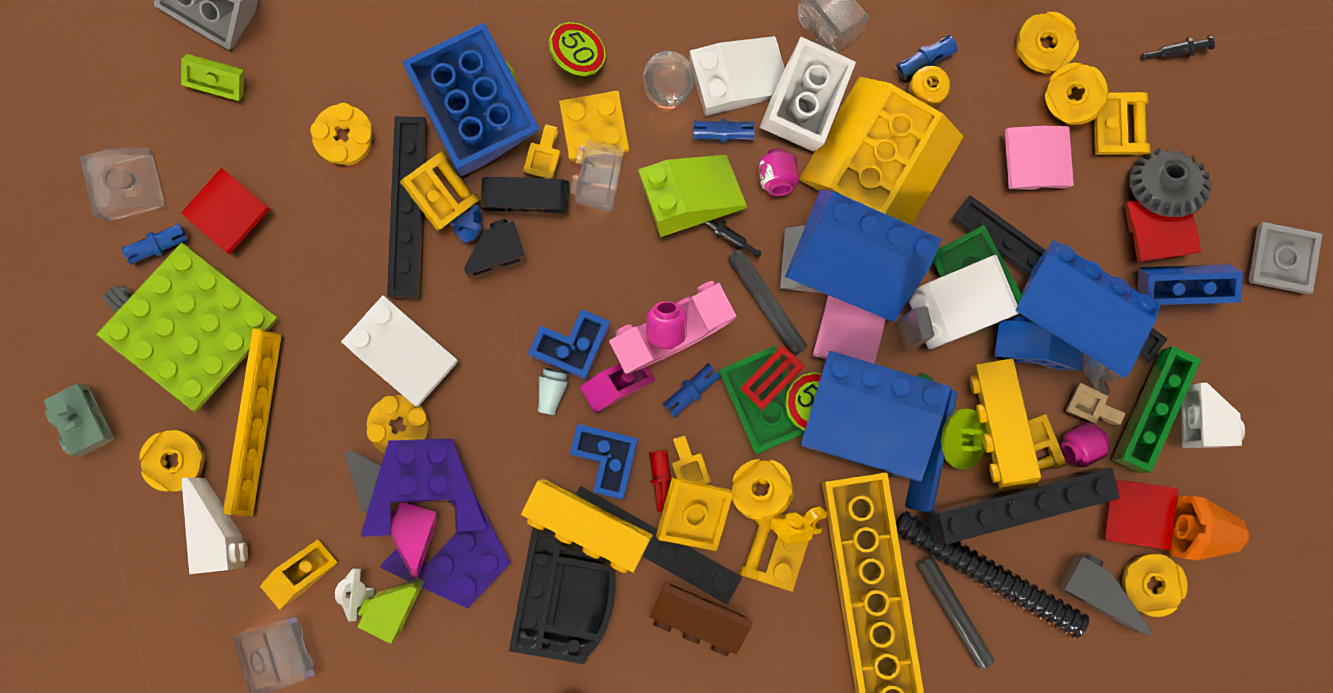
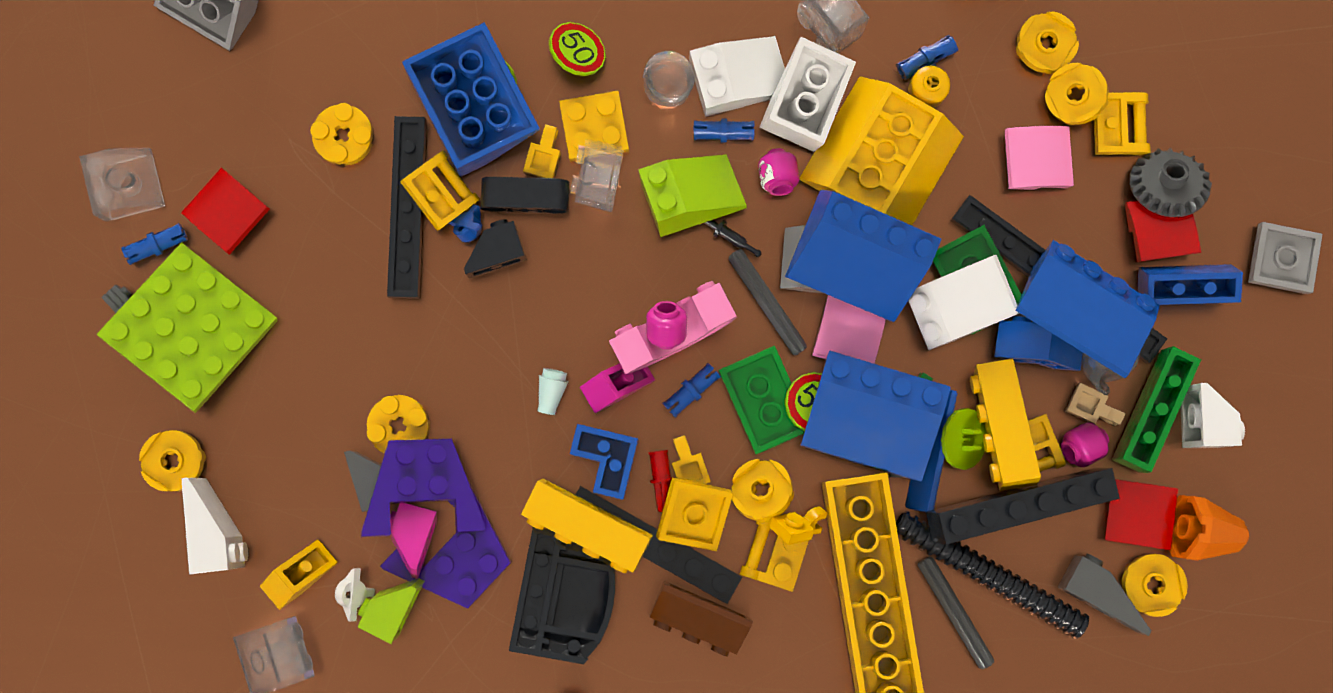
sand green brick [43,383,115,457] -> none
lime plate [181,54,244,101] -> none
yellow tile [223,329,282,517] -> none
white slope [341,295,458,407] -> none
blue brick [528,309,611,381] -> none
red tile [740,345,805,411] -> none
dark grey tile [895,306,934,352] -> none
black piece [1141,34,1215,60] -> none

